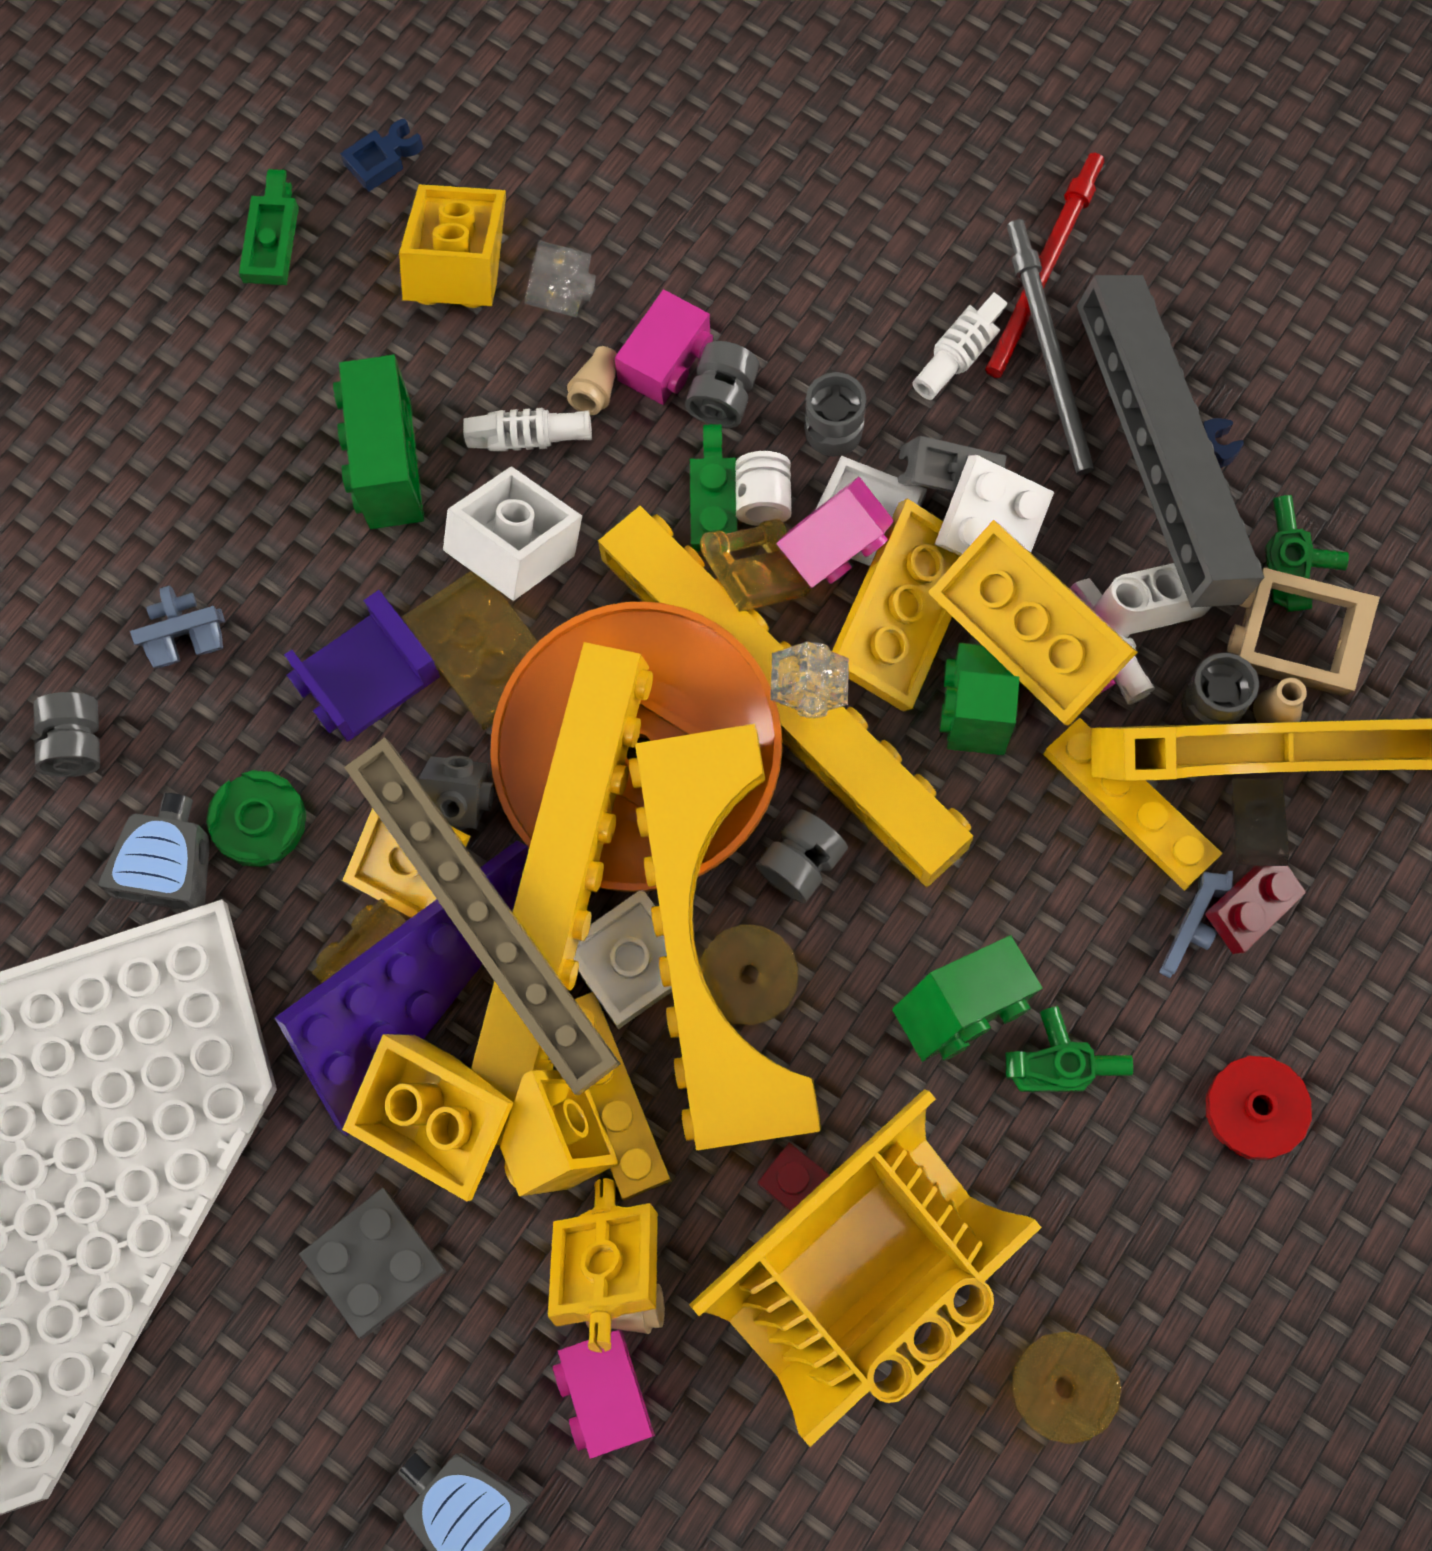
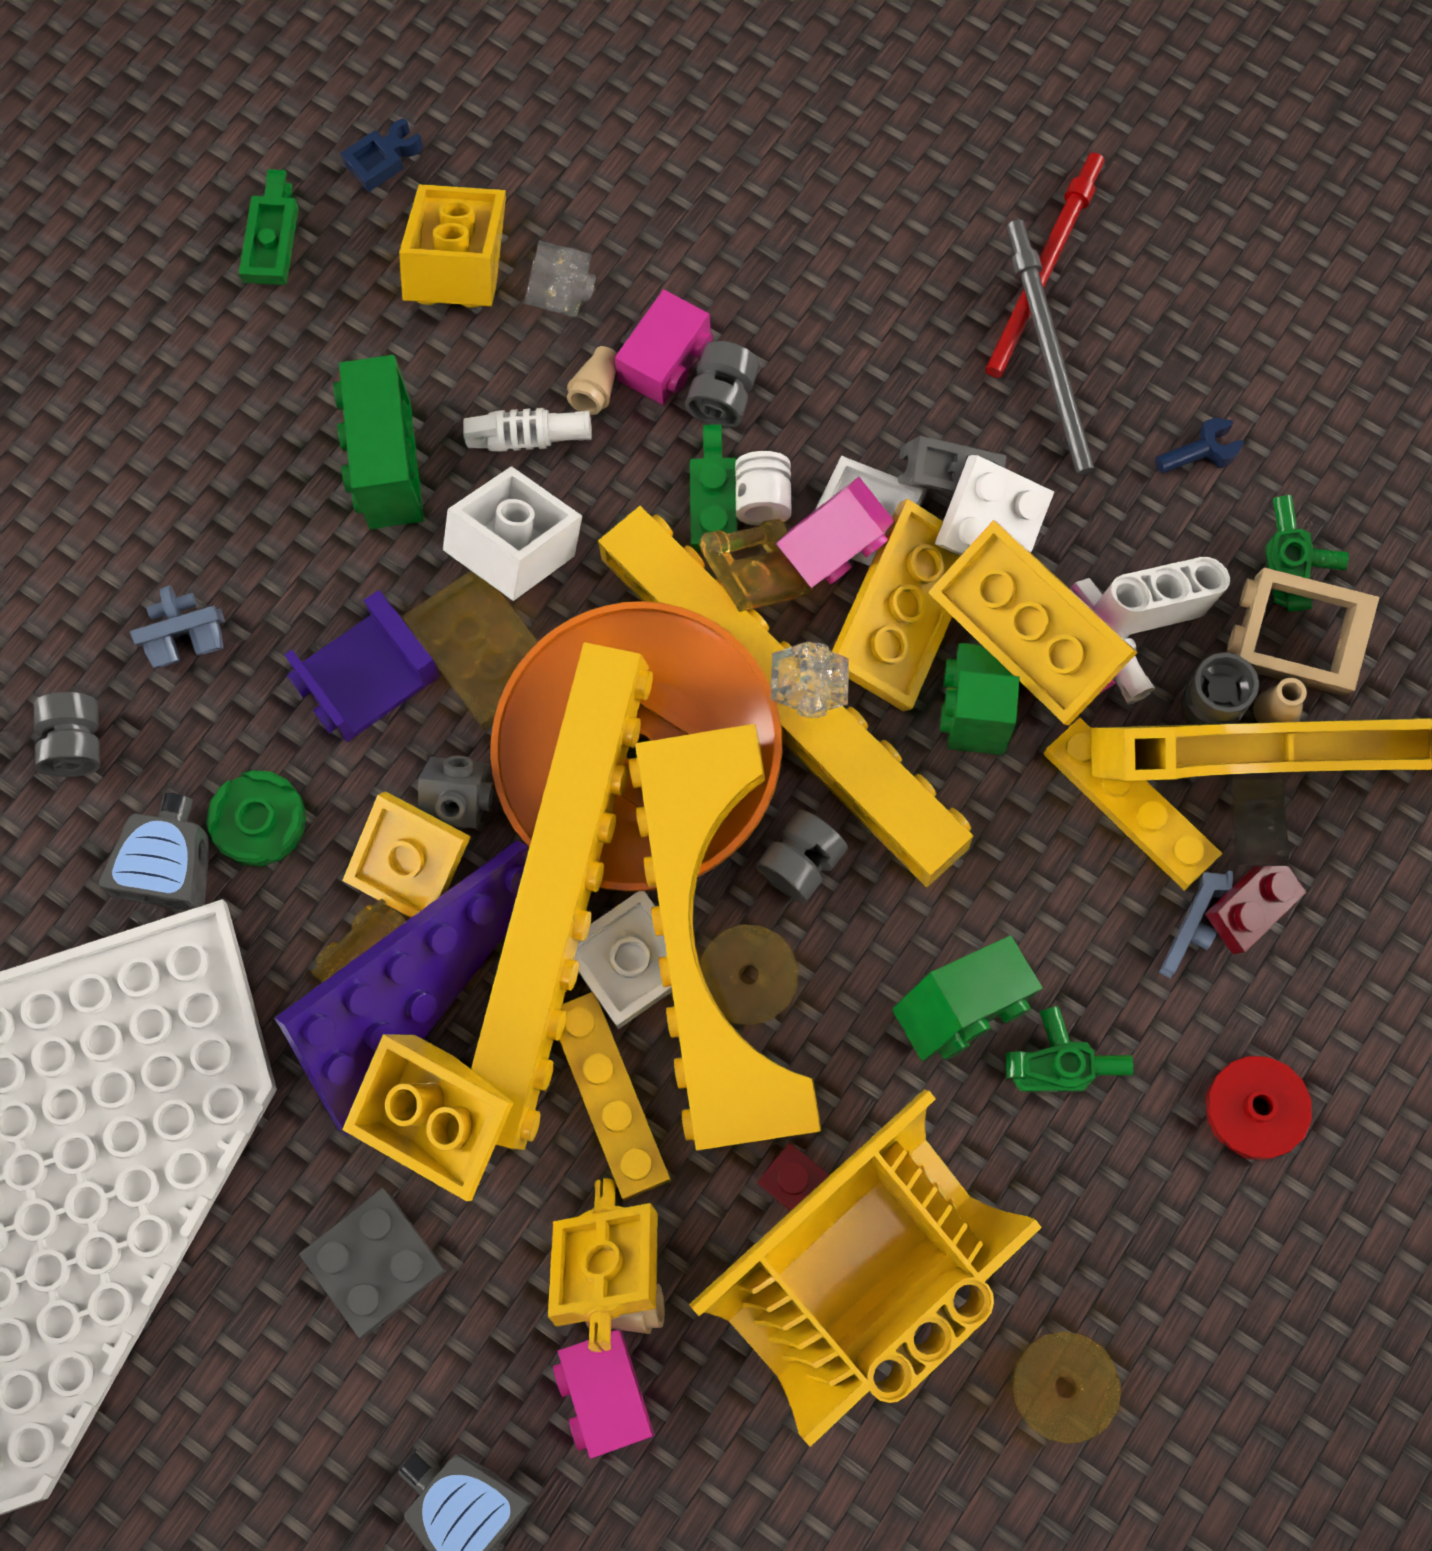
dark tan plate [344,738,620,1096] -> none
yellow slope [500,1070,619,1196] -> none
dark grey wheel [804,372,867,457] -> none
white hinge [913,292,1007,400] -> none
dark grey brick [1077,275,1265,608] -> none

